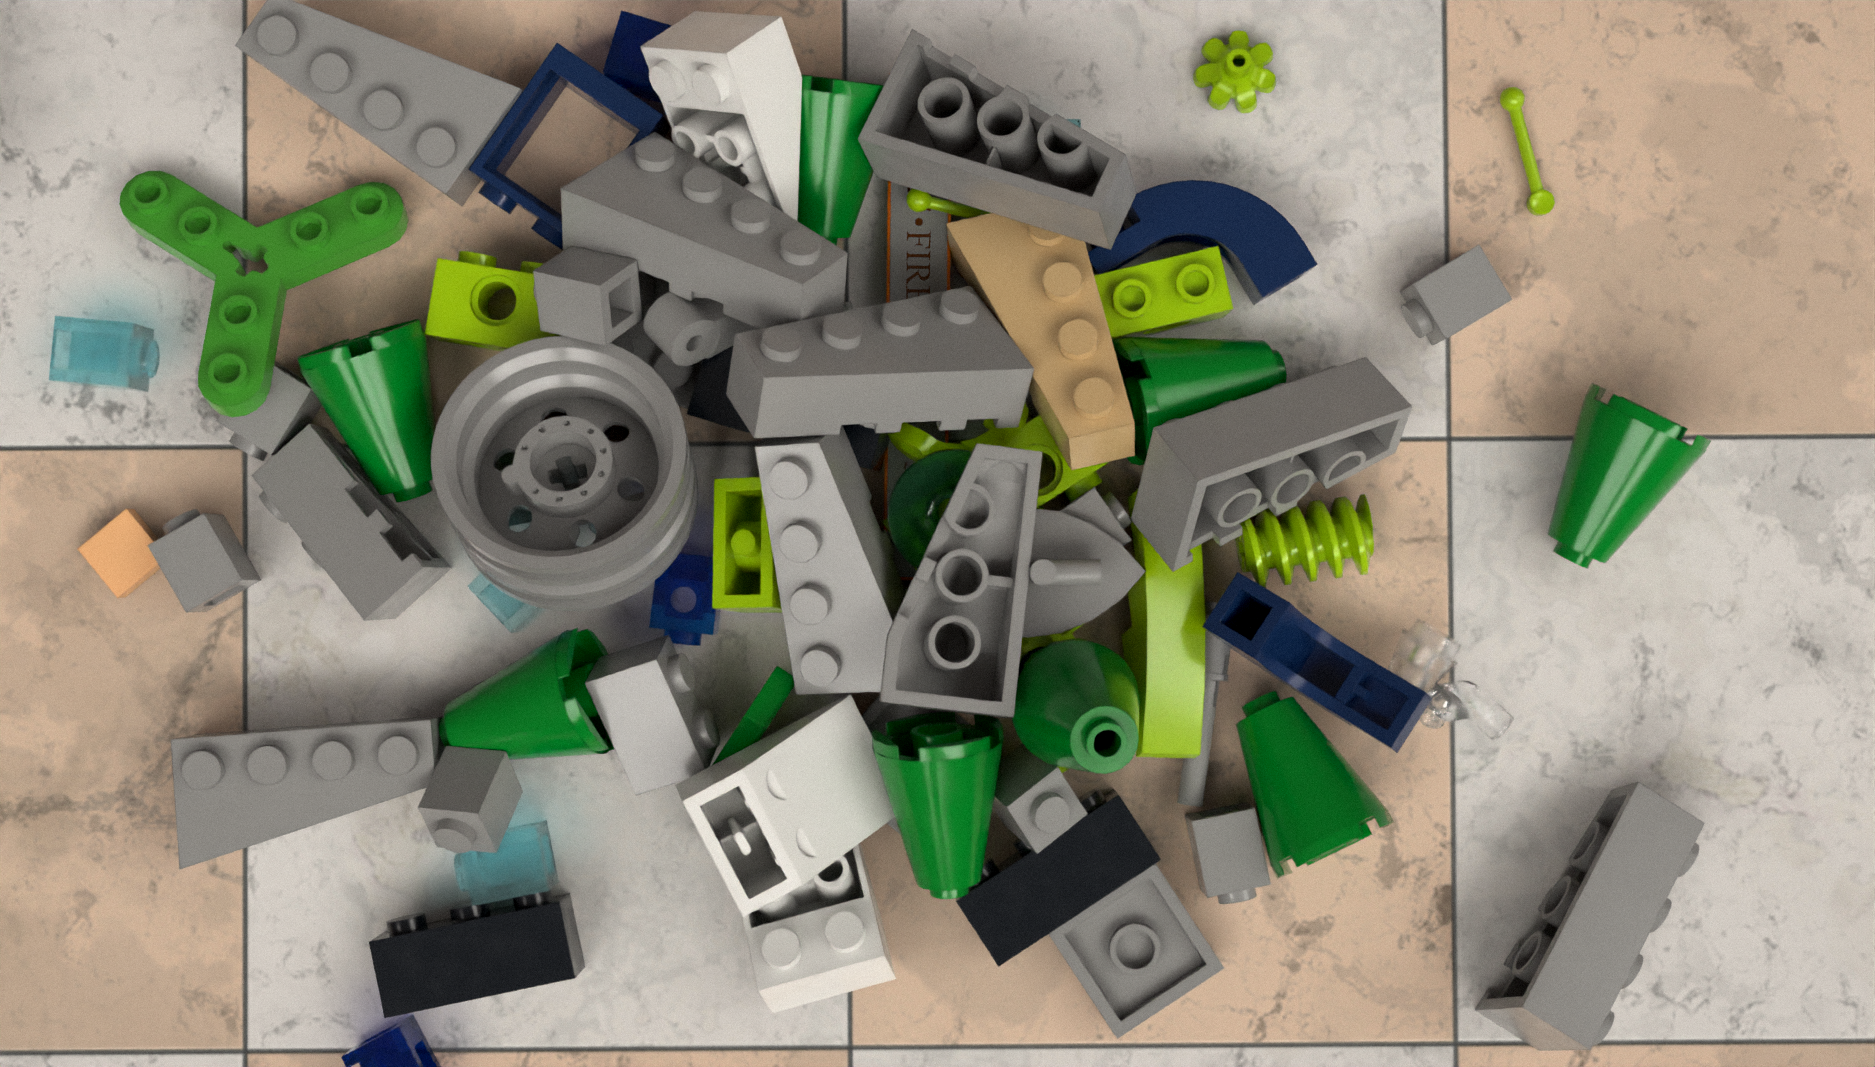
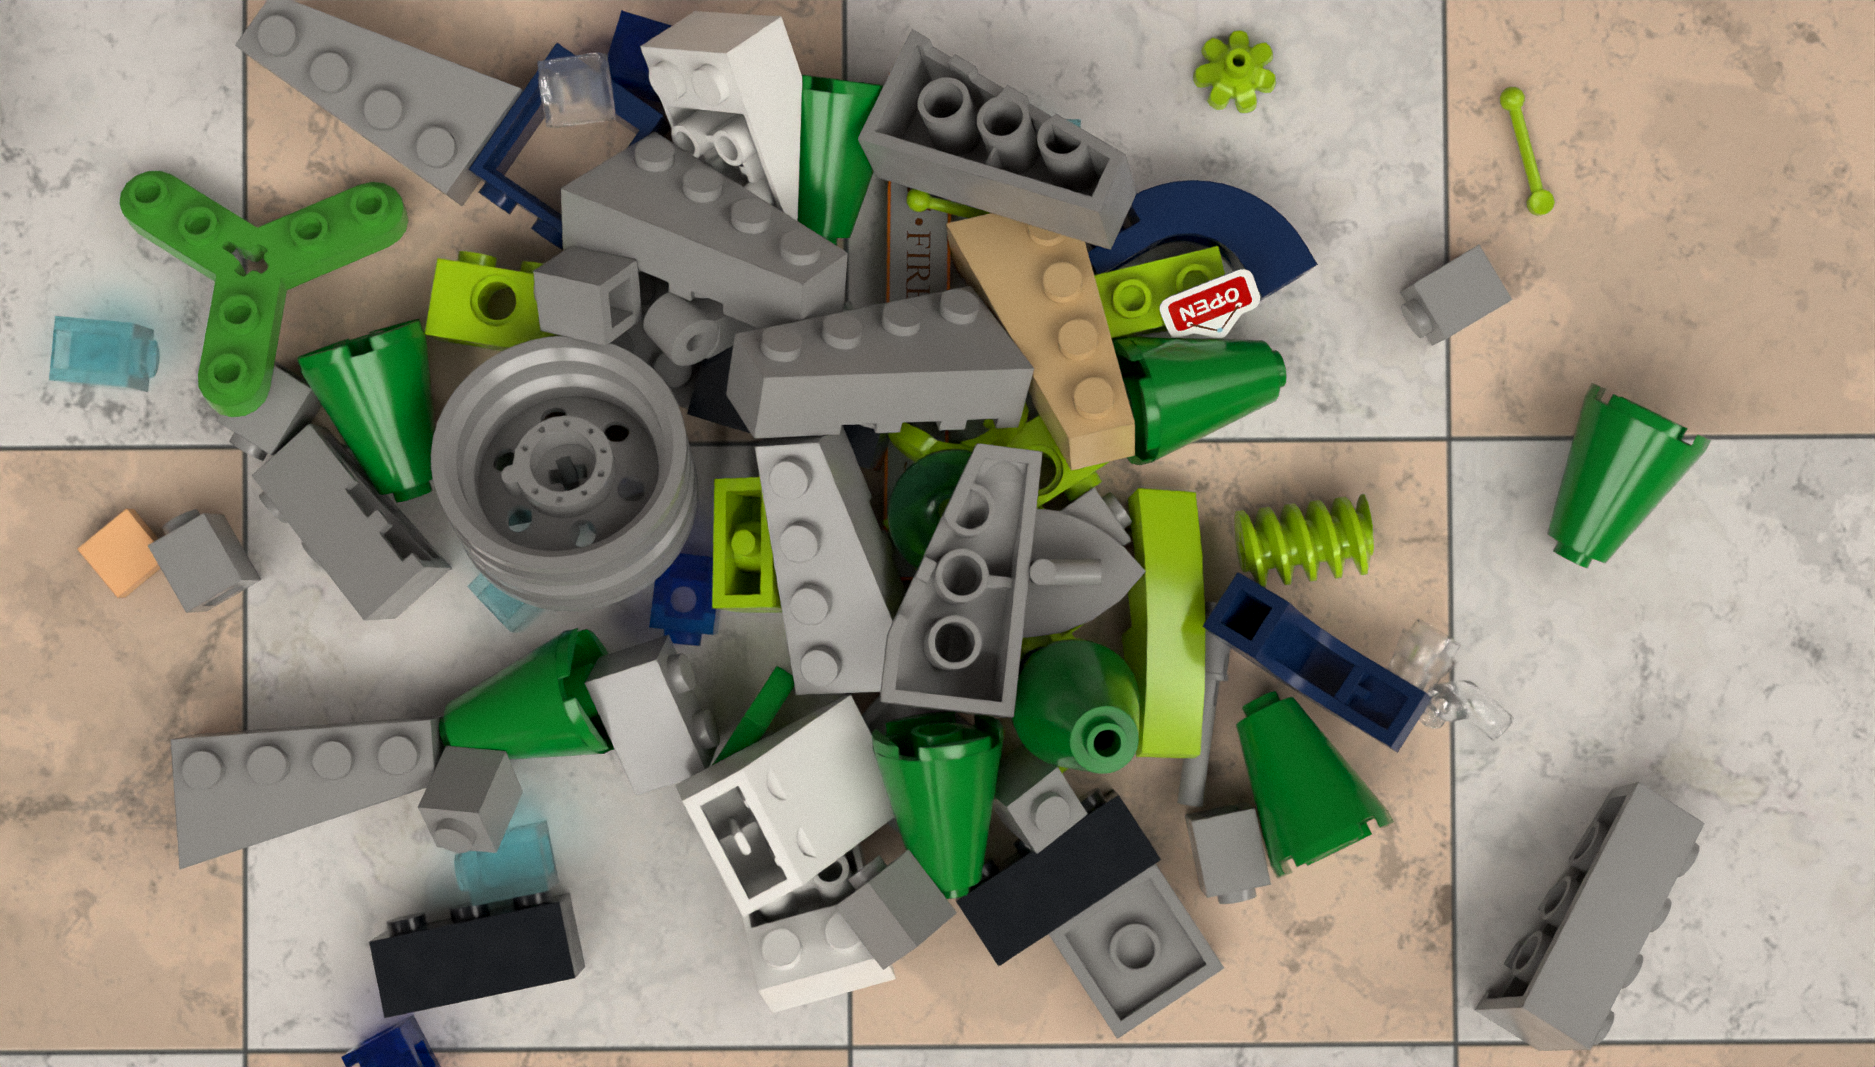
light grey wedge [1131,357,1412,572] -> none
none -> clear tile [537,52,616,128]
none -> light grey brick [835,849,957,970]
none -> sticker [1160,269,1260,338]

